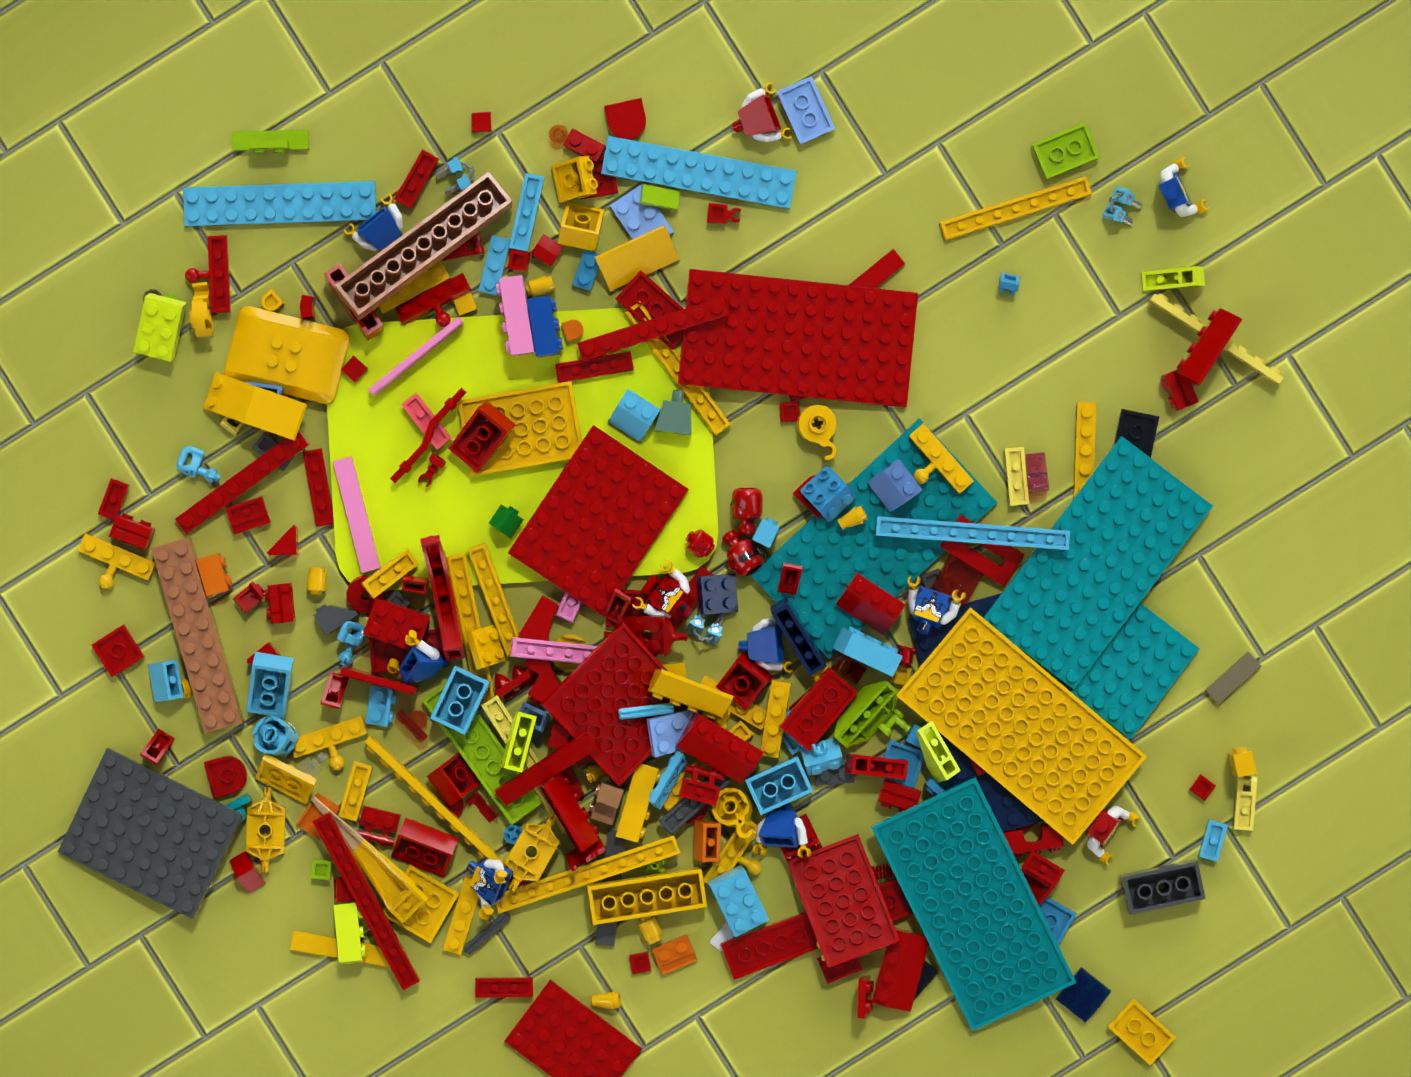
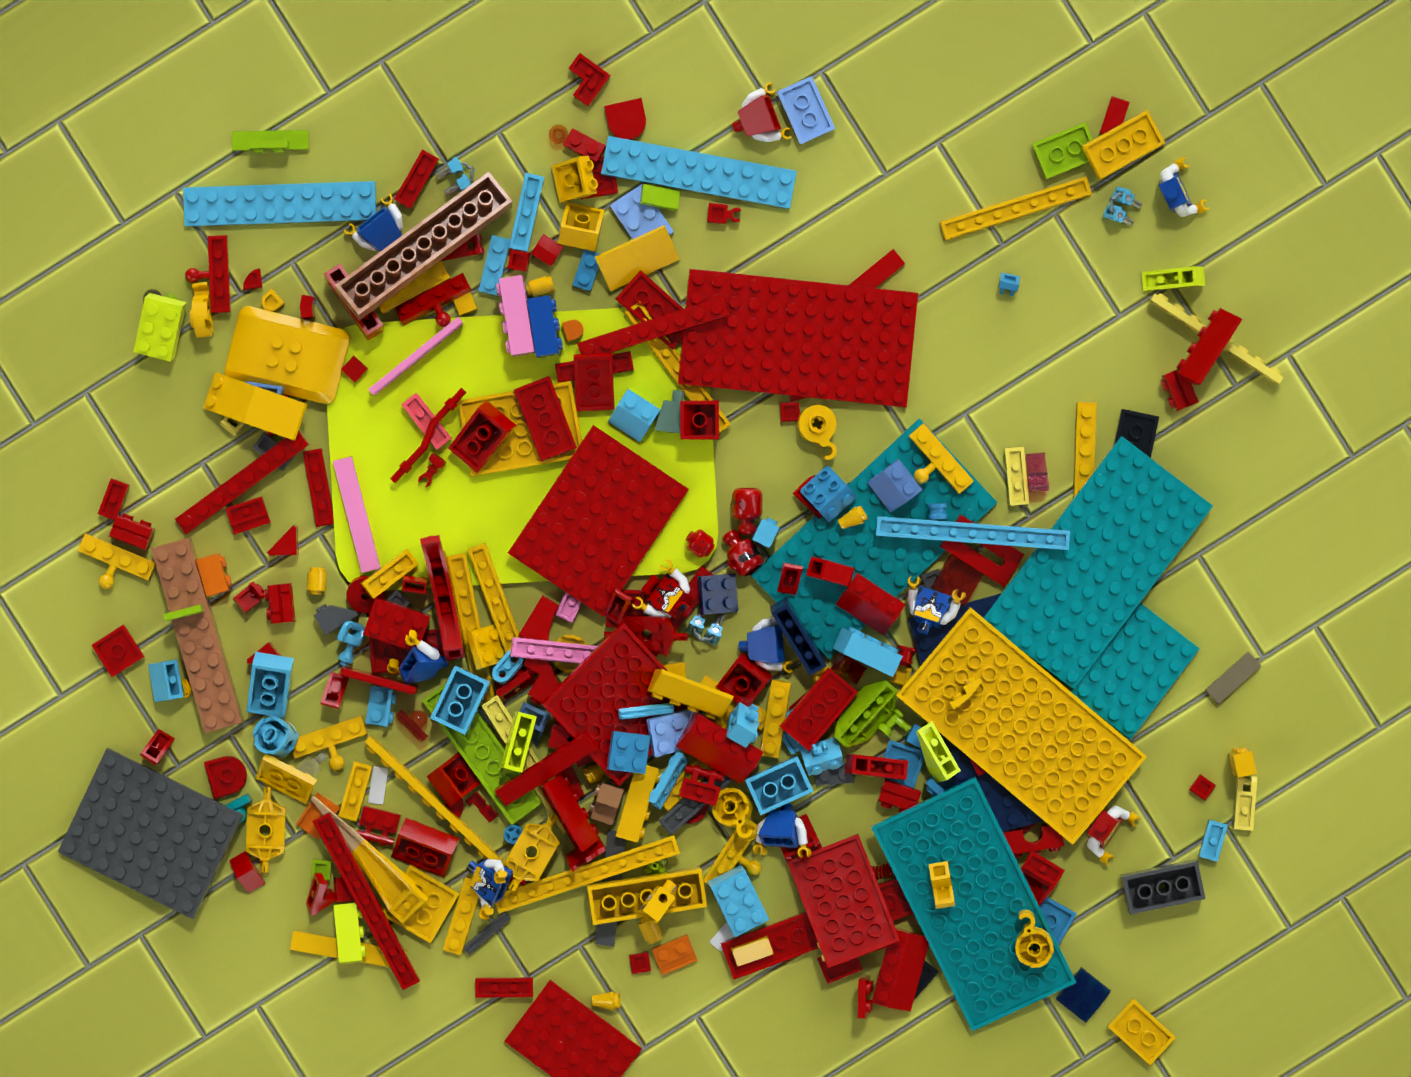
medium azure piece [176,446,220,483] -> none
red tile [471,112,492,133] -> none
green brick [489,504,524,538] -> none
orange brick [693,820,721,862] -> none
none -> lime tile [163,604,204,621]
none -> red tile [243,268,263,290]
none -> red slope [306,873,336,915]
none -> white sticker [368,766,388,805]
none -> medium azure plate [492,650,525,684]
none -> red tile [514,376,577,462]
none -> red plate [568,53,611,107]
none -> red plate [574,353,615,411]
none -> dark azure plate [607,731,650,774]
none -> yellow torso [636,879,677,923]
none -> red slope [680,400,719,440]
none -> medium azure brick [726,702,759,748]
none -> yellow slope [731,936,774,966]
none -> red slope [806,557,855,587]
none -> dark azure wheel [928,503,947,519]
none -> yellow slope [929,861,955,909]
none -> yellow slope [949,676,982,709]
none -> yellow piece [1015,909,1054,968]
none -> yellow tile [1081,110,1165,180]
none -> red tile [1099,96,1130,134]

